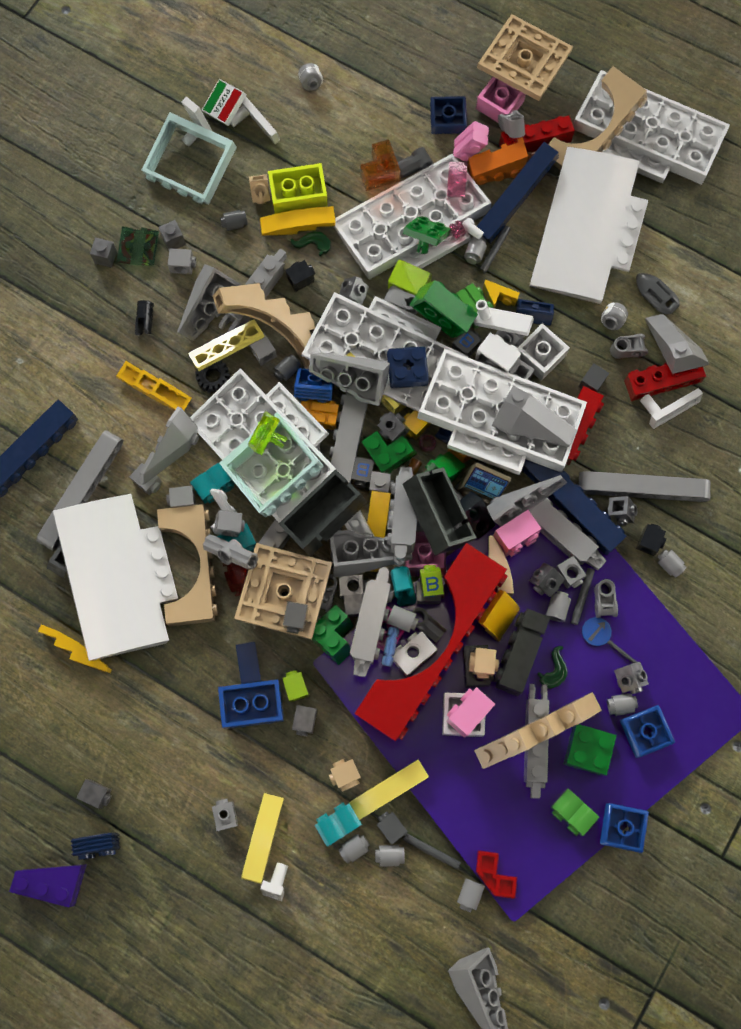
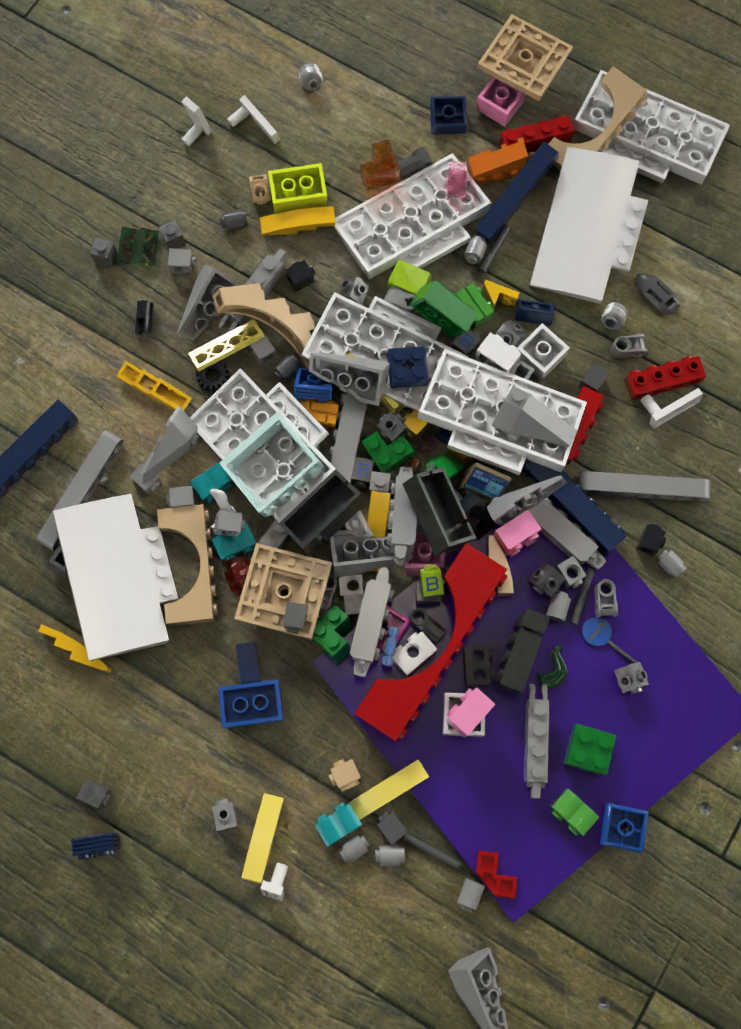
dark purple wedge [9,864,87,907] -> none
light aqua window [142,112,237,205] -> none
tile [202,79,246,126] -> none
light grey piece [203,534,259,570] -> none
clear neon green tile [247,410,287,455] -> none
lime brick [282,670,309,703] -> none
dark green piece [291,231,331,256] -> none
flat silver brick [292,705,317,737] -> none
light grey brick [387,605,419,632] -> none
teal brick [390,566,416,607] -> none
green plate [403,216,451,254] -> none
clear pink bush [449,220,466,239] -> none
bright pink brick [453,121,489,162] -> none
white arm [462,218,484,240] -> none
tan brick [469,648,499,679] -> none
white piece [474,300,534,336] -> none
tan arch [474,692,602,769] -> none
yellow slope [479,589,520,641] -> none
light grey piece [498,110,525,138] -> none
light grey brick [607,693,638,716] -> none
flat silver brick [608,496,638,526] -> none
blue brick [620,705,675,758] -> none
light grey wedge [645,314,709,374] -> none

